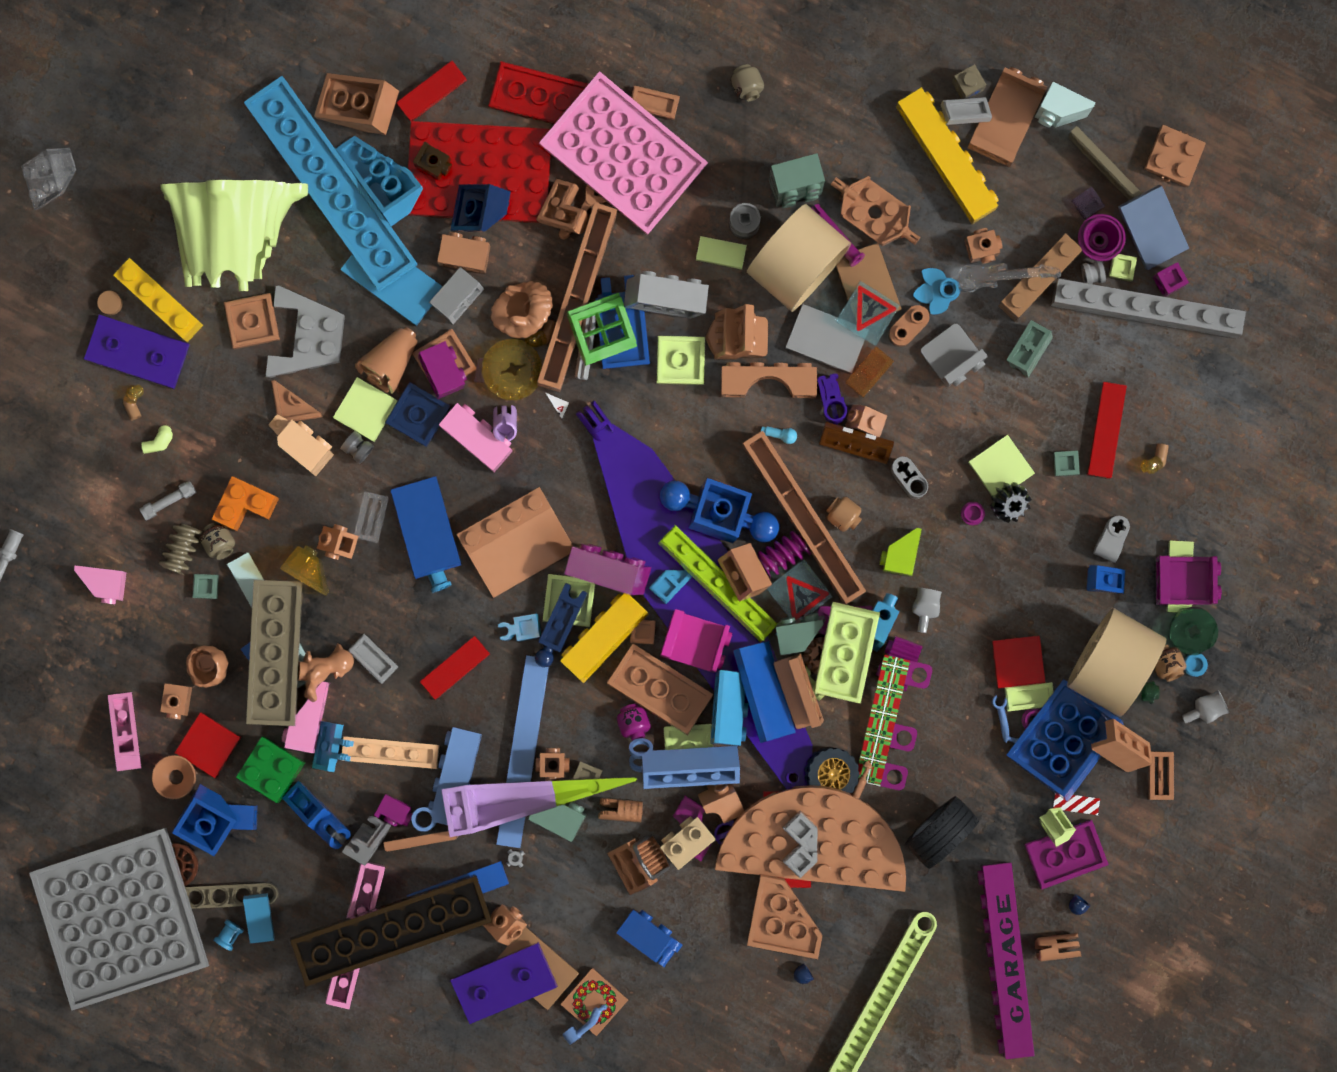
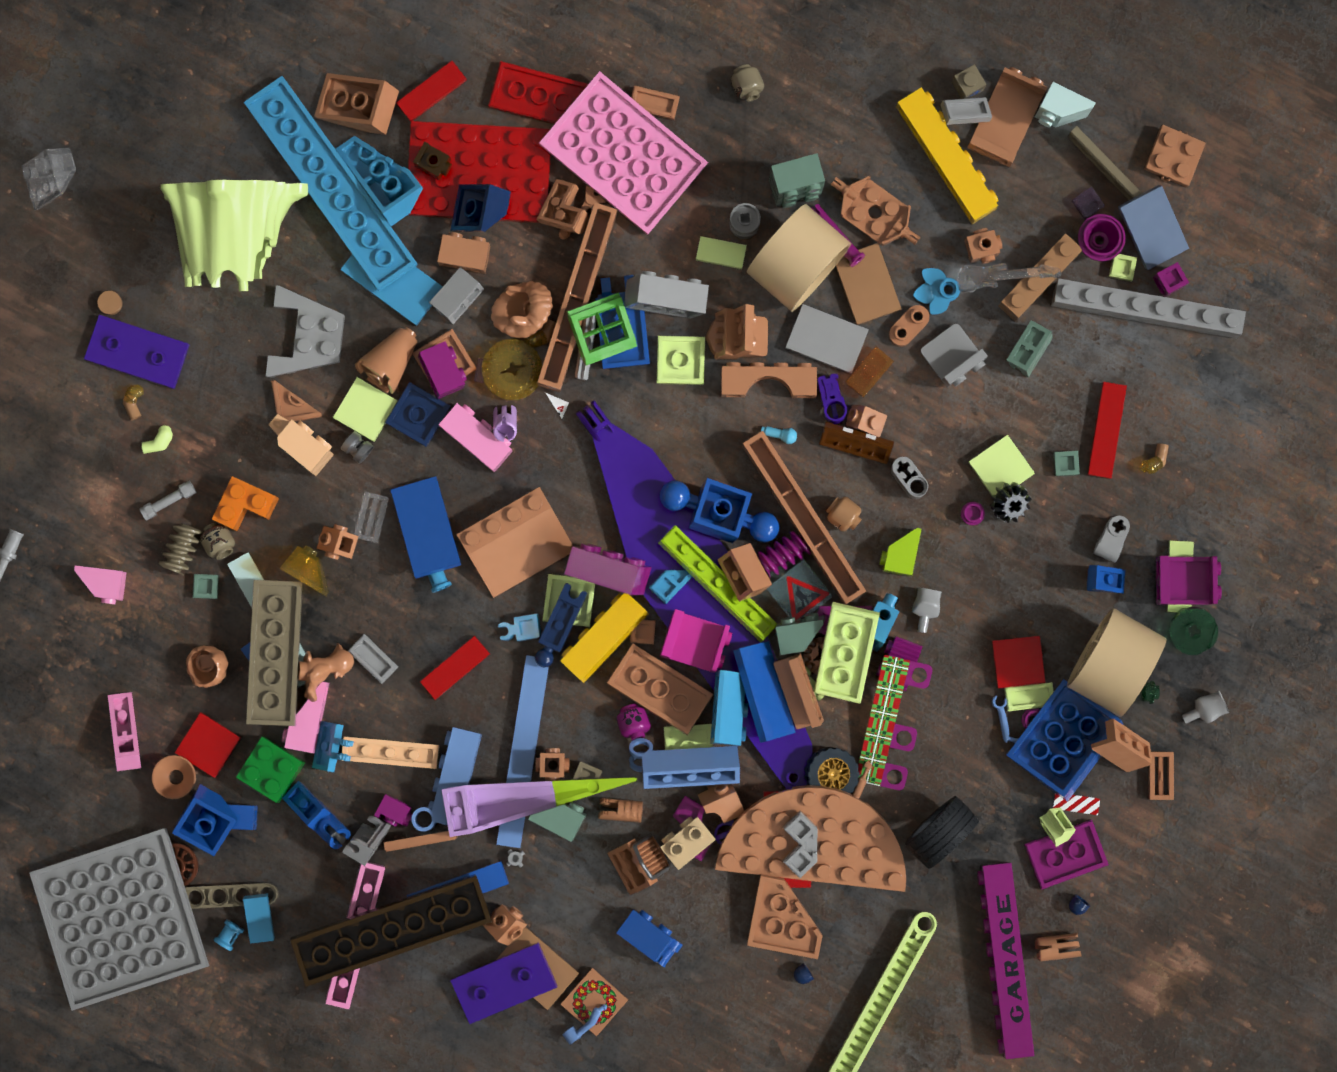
yellow brick [114,258,203,342] -> none
nougat brick [160,684,192,720] -> none
nougat tile [224,293,280,349] -> none
clear light blue piece [836,281,900,346] -> none
light grey wheel [1081,261,1106,284] -> none
medium nougat head [1154,645,1187,682] -> none
dark azure tile [1184,653,1208,677] -> none

